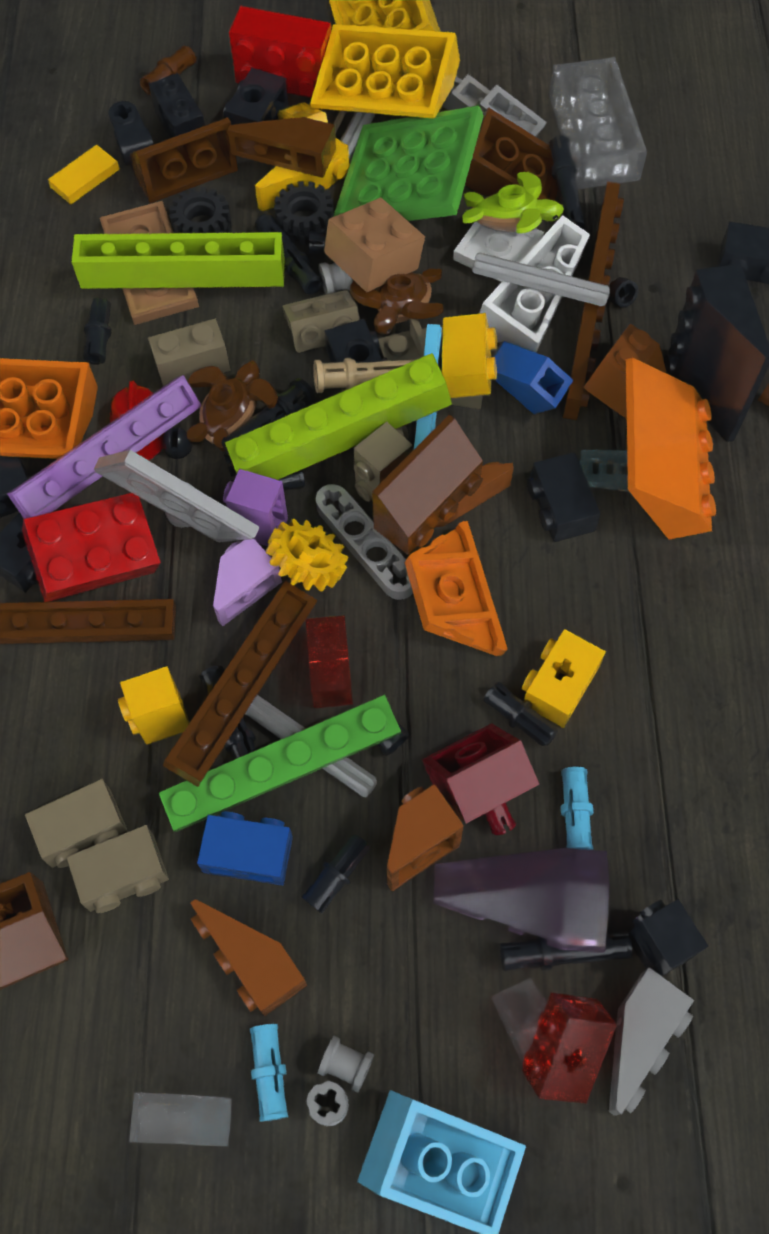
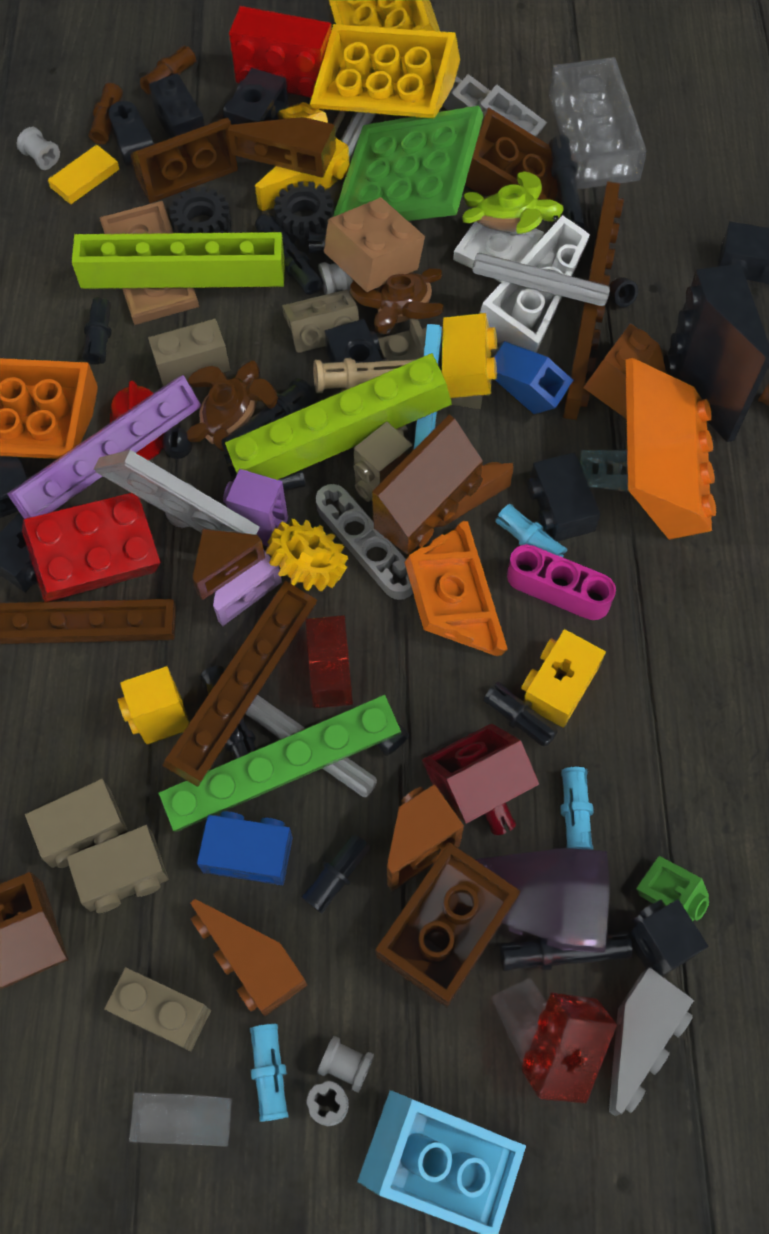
none -> light grey bush [17,127,60,170]
none -> reddish brown pin [88,83,123,145]
none -> dark tan brick [105,967,211,1052]
none -> reddish brown slope [193,529,265,600]
none -> reddish brown slope [375,842,521,1008]
none -> medium azure pin [495,504,567,557]
none -> dark pink beam [507,544,616,620]
none -> bright green bracket [636,856,709,921]

